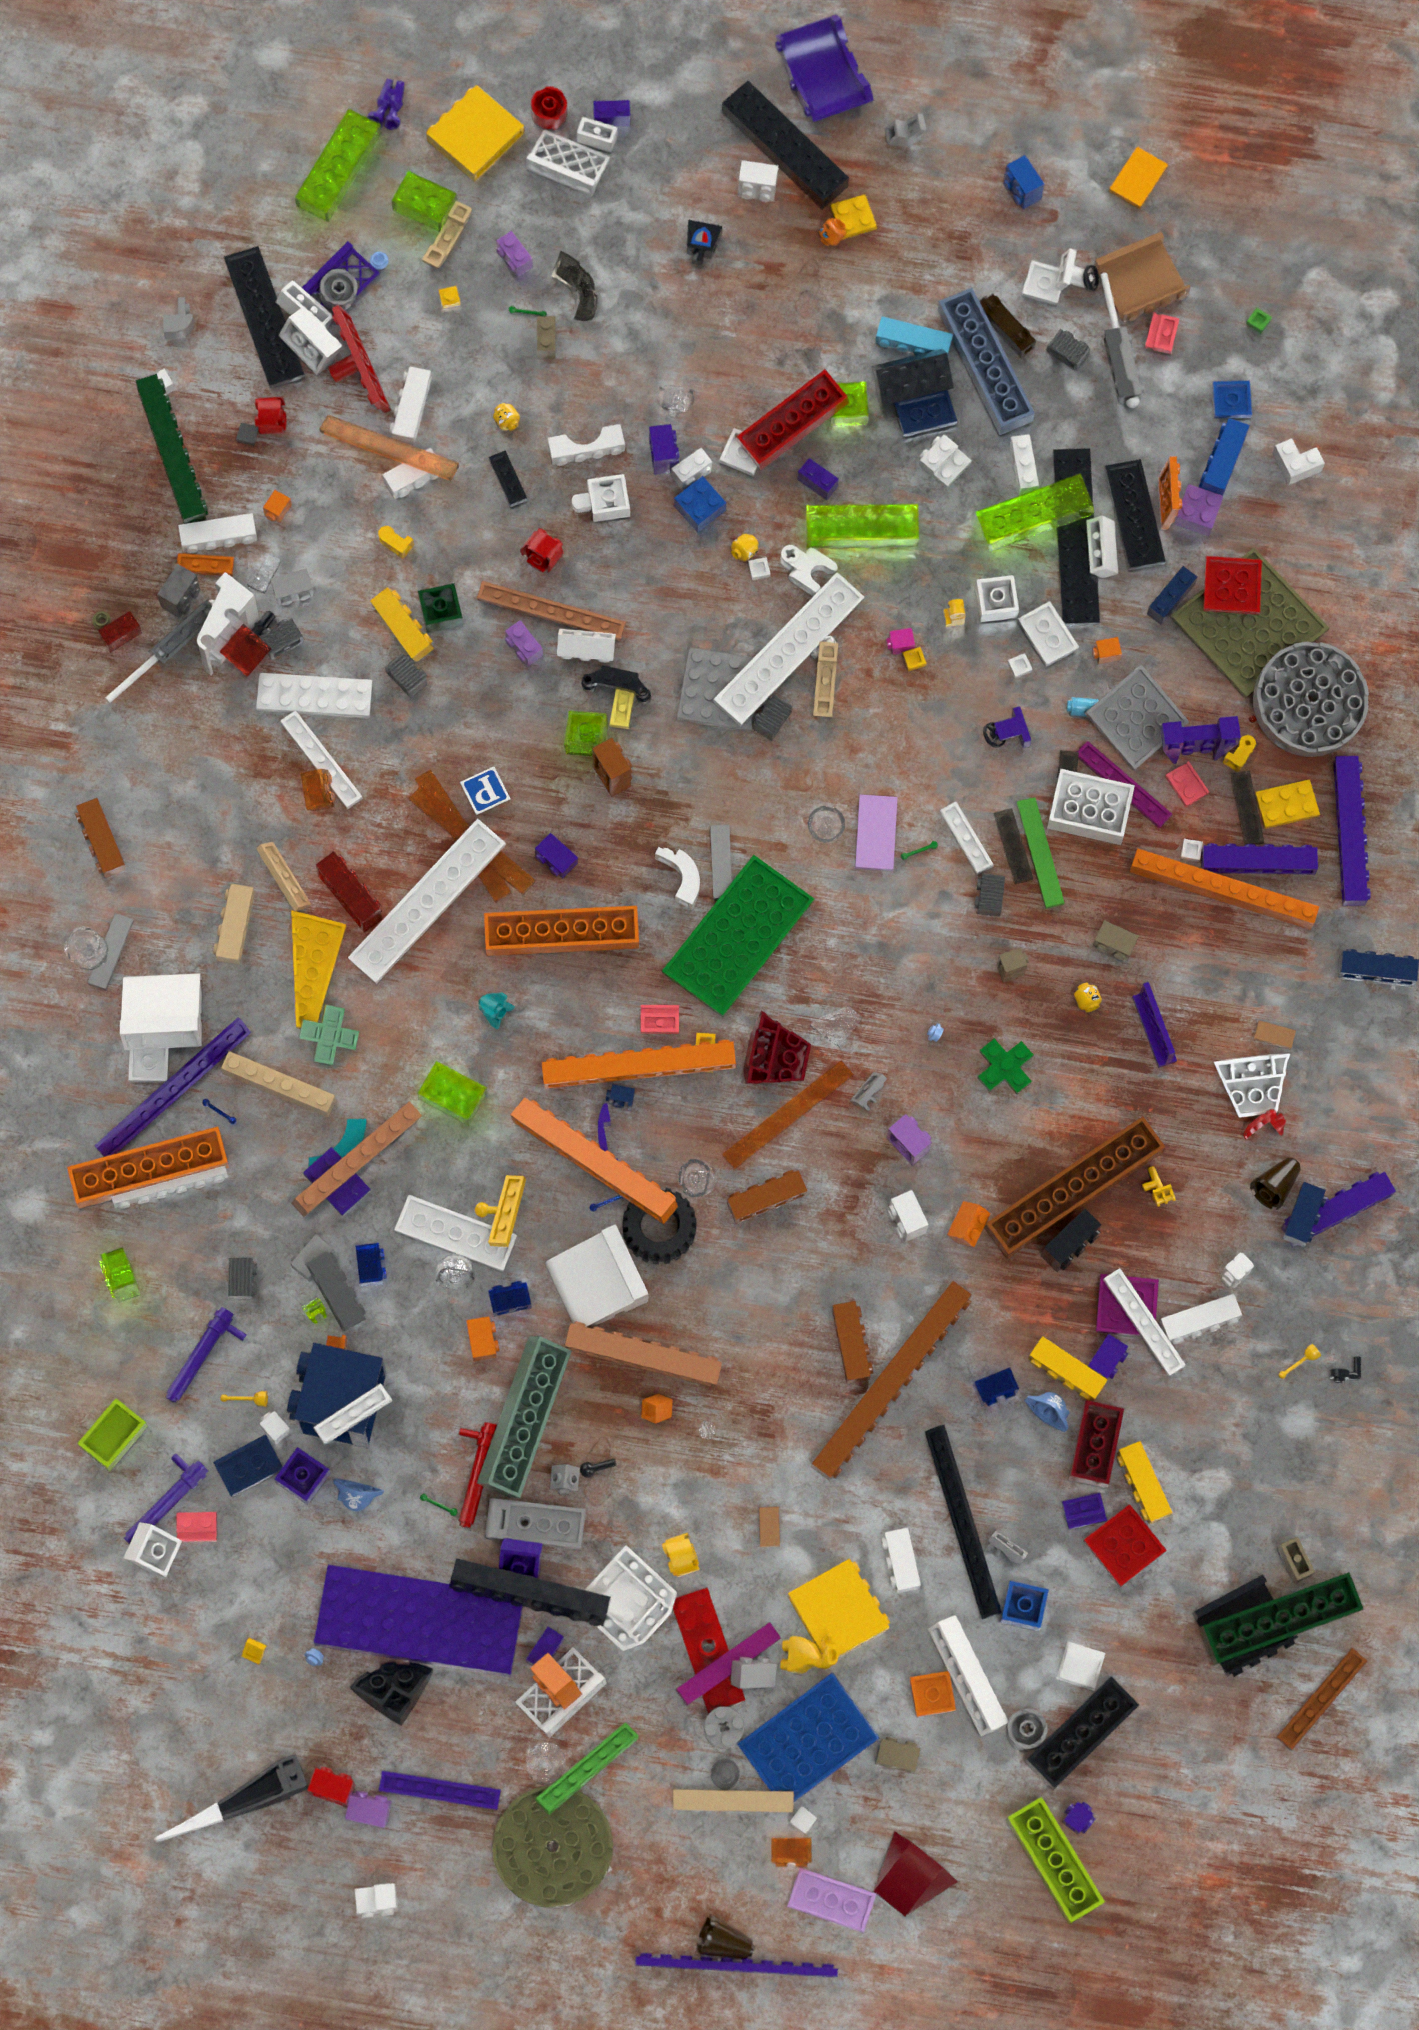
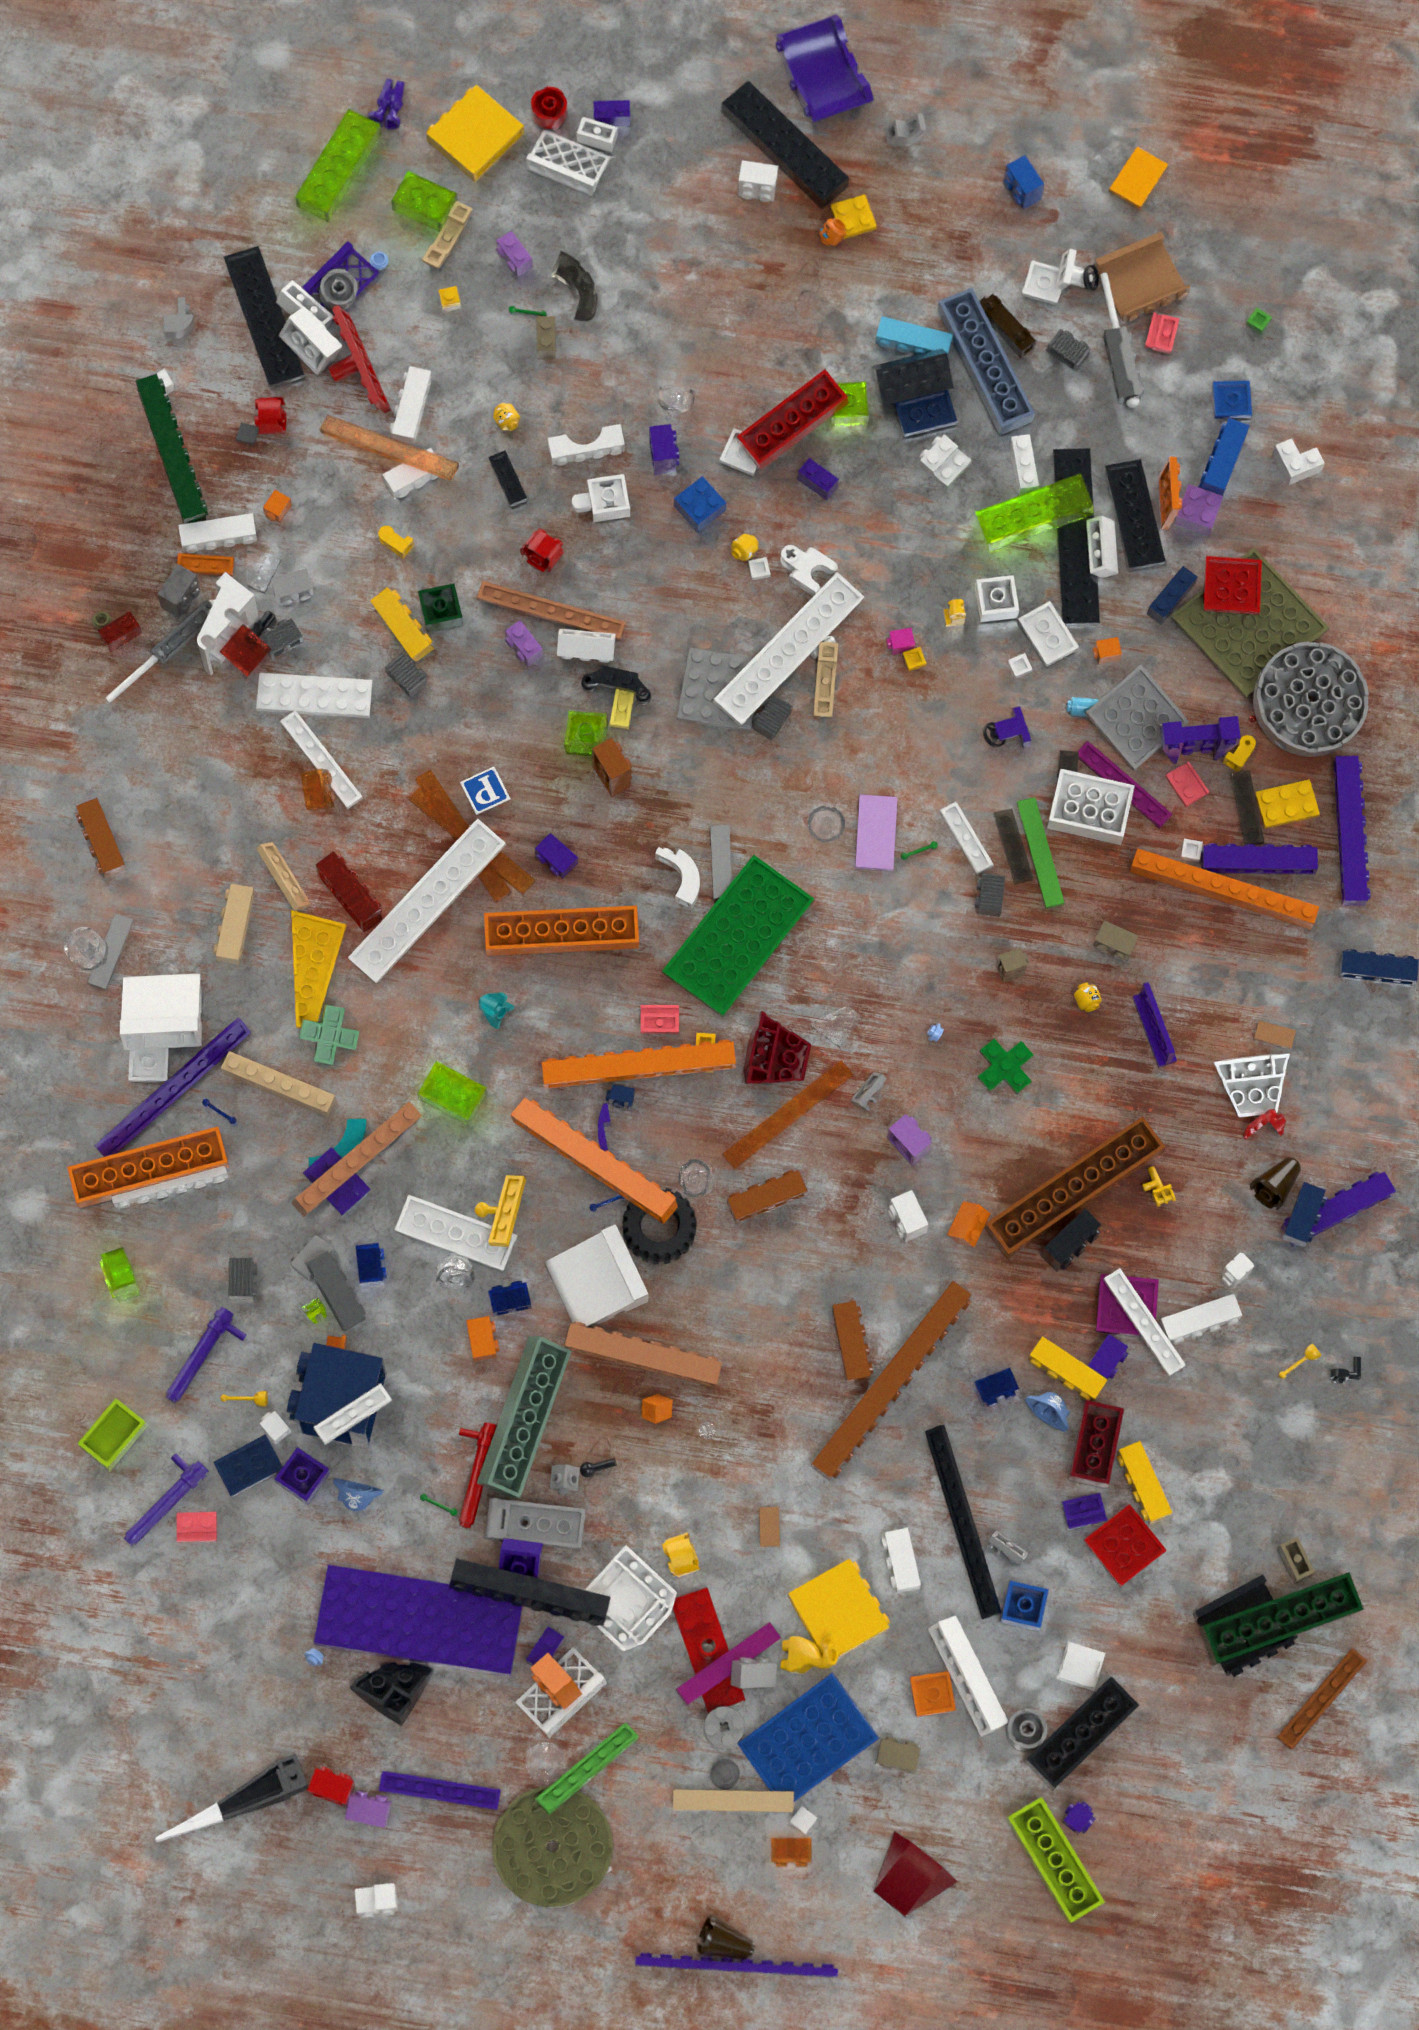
white brick [123,1522,182,1577] -> none
yellow plate [241,1638,267,1664] -> none
white brick [671,448,712,490] -> none
black torso [687,219,723,266] -> none
lavender tile [787,1868,876,1933] -> none
clear neon green brick [805,504,919,548] -> none

